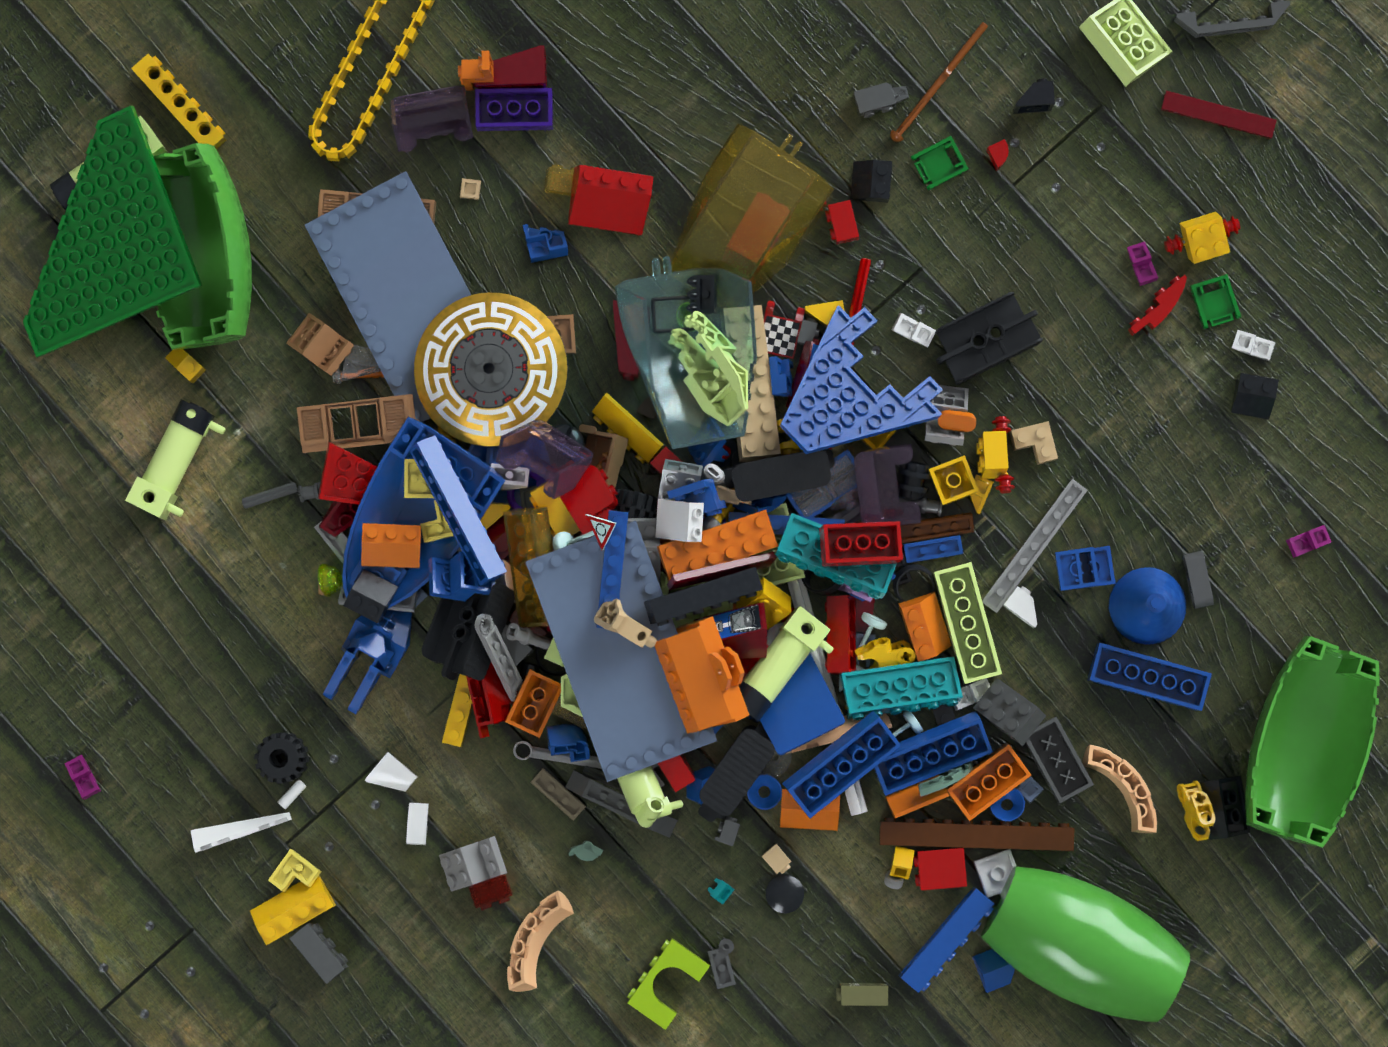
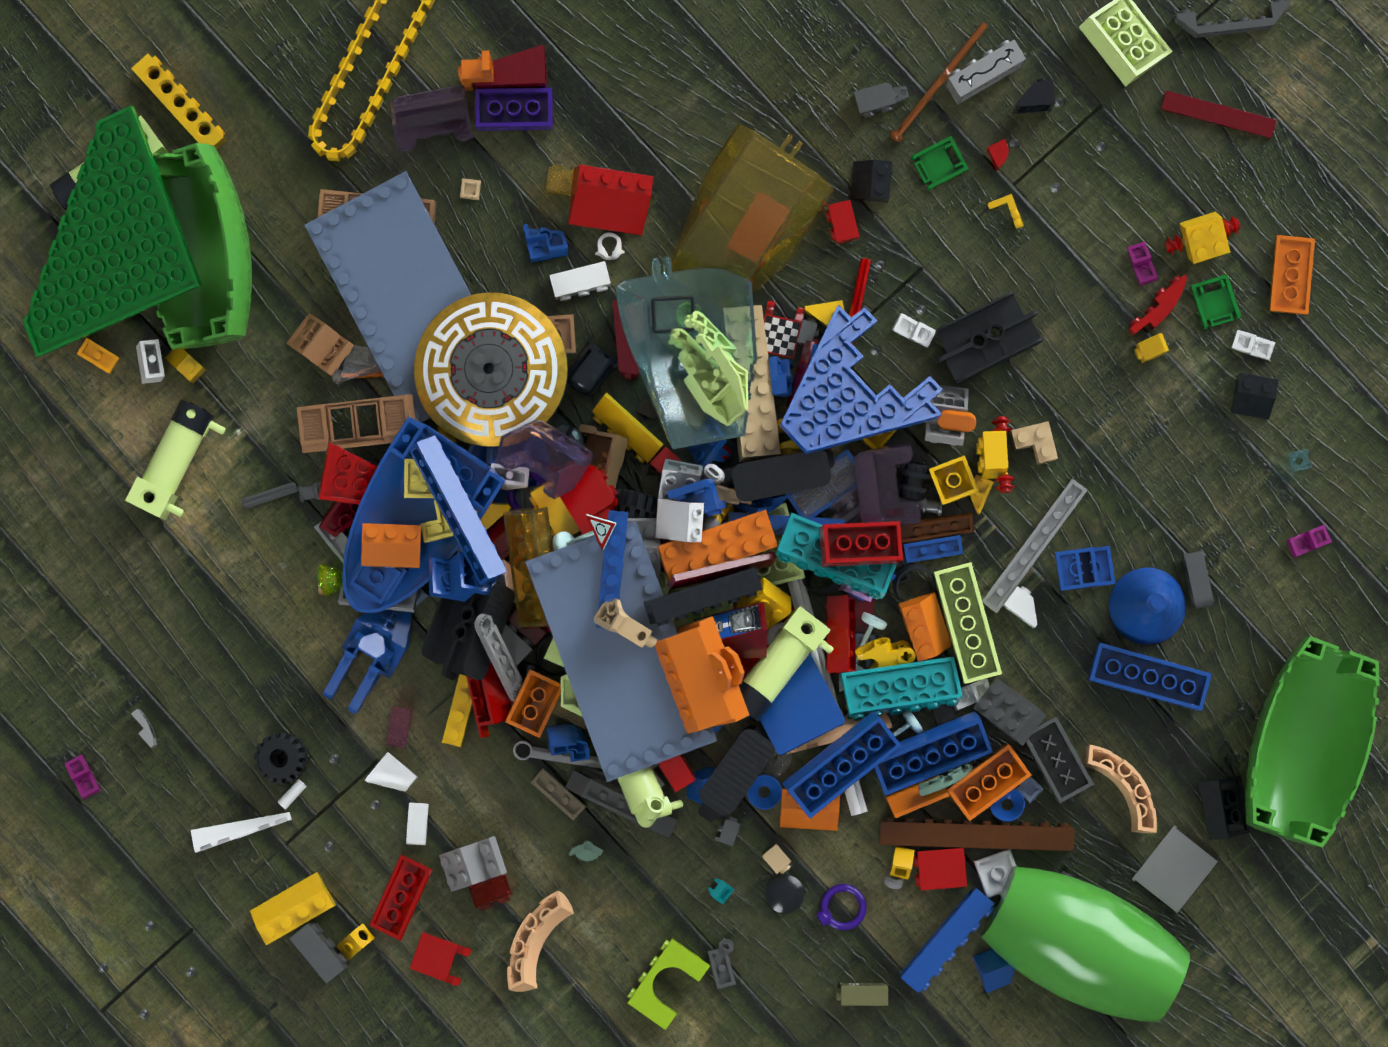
light yellow plate [268,849,322,892] -> none
black slope [343,569,399,623] -> none
light grey pin [506,623,552,650] -> none
black plate [686,275,717,314] -> none
yellow piece [1177,780,1216,841] -> none
none -> light orange plate [77,338,120,374]
none -> light grey slope [131,709,157,748]
none -> white brick [136,339,165,384]
none -> yellow bracket [336,924,375,960]
none -> red slope [369,855,432,941]
none -> clear pink slope [387,707,412,748]
none -> red flag [410,932,471,986]
none -> white brick [549,261,611,302]
none -> black cylinder [567,342,618,396]
none -> white piece [595,232,625,260]
none -> dark purple piece [816,884,867,931]
none -> light grey brick [946,39,1026,105]
none -> yellow piece [988,194,1023,229]
none -> light grey piece [1132,825,1218,913]
none -> yellow slope [1134,333,1169,363]
none -> orange plate [1269,235,1315,315]
none -> clear light blue piece [1287,449,1313,473]

